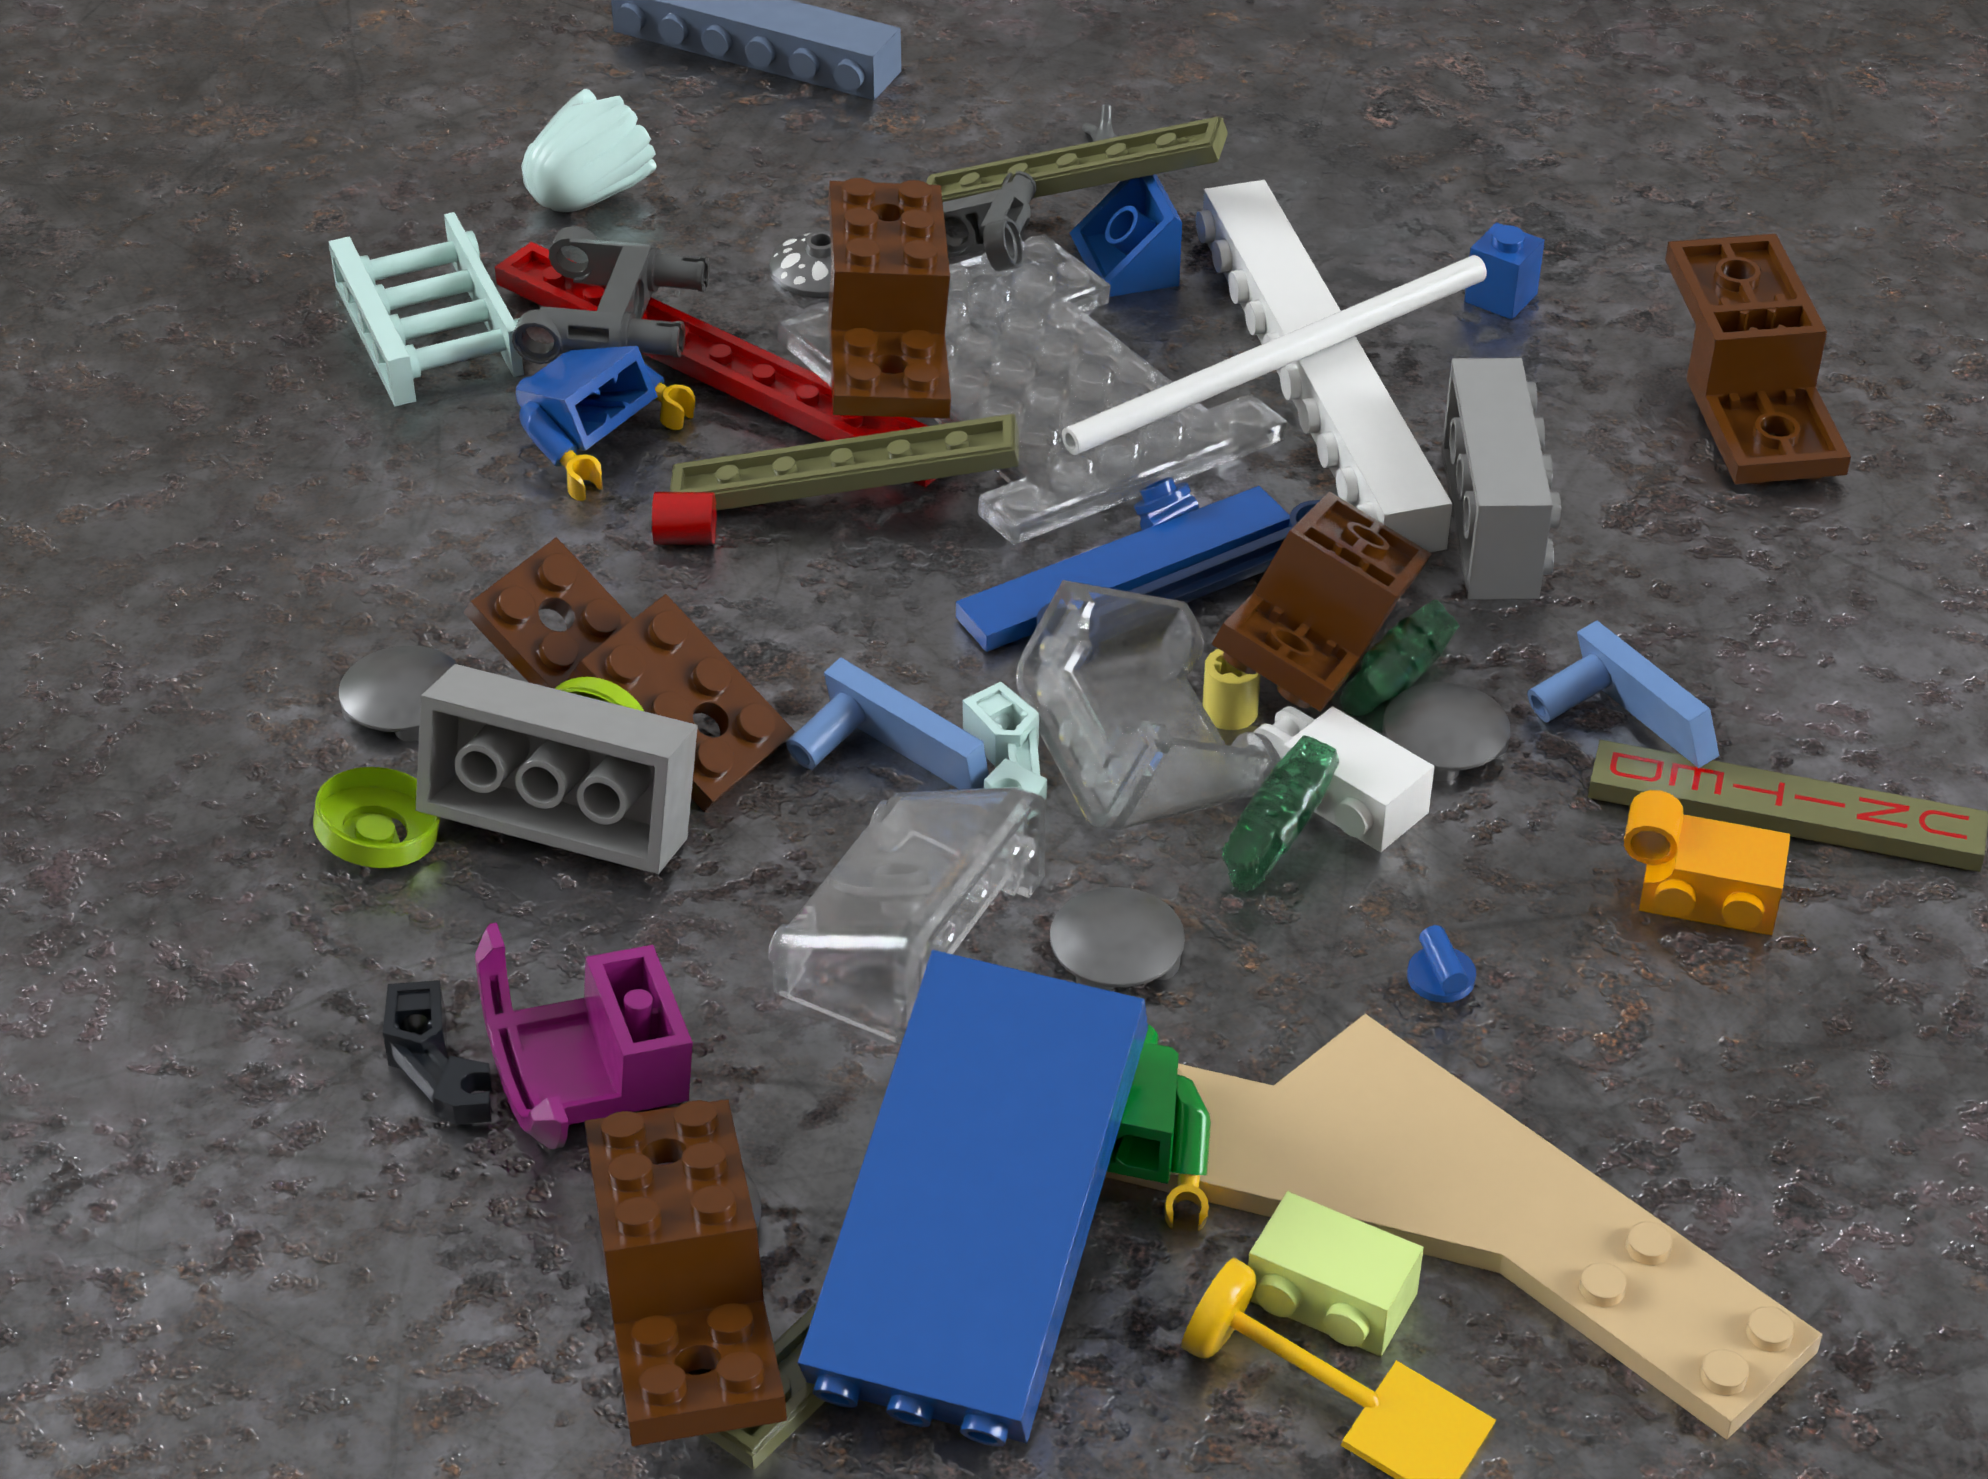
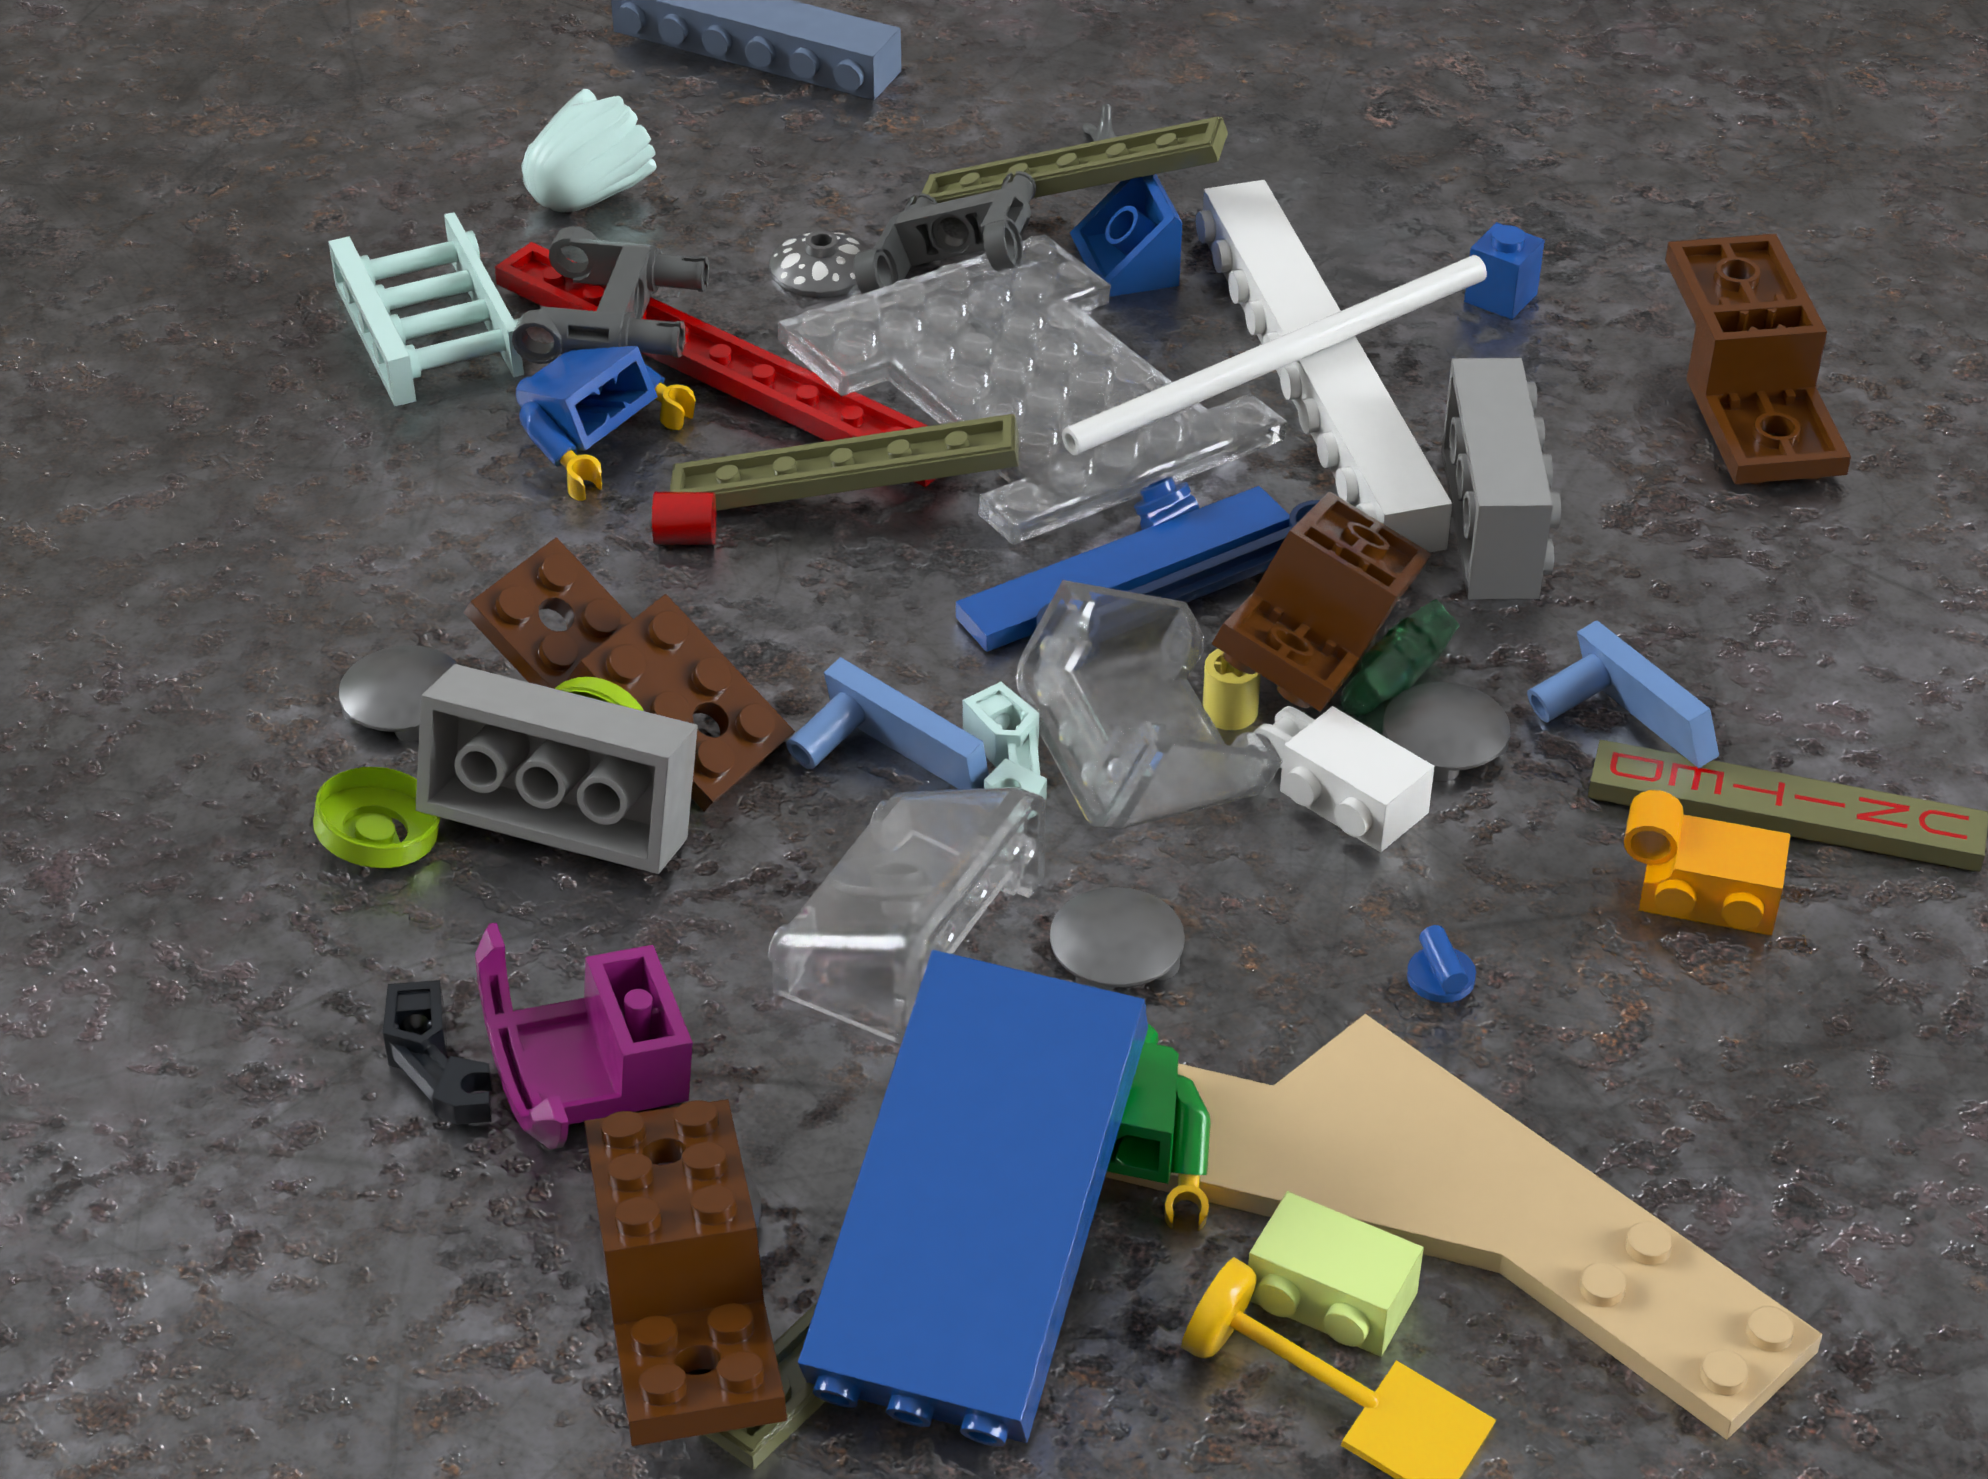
reddish brown bracket [828,178,951,419] -> none
clear green hinge [1221,735,1340,893] -> none

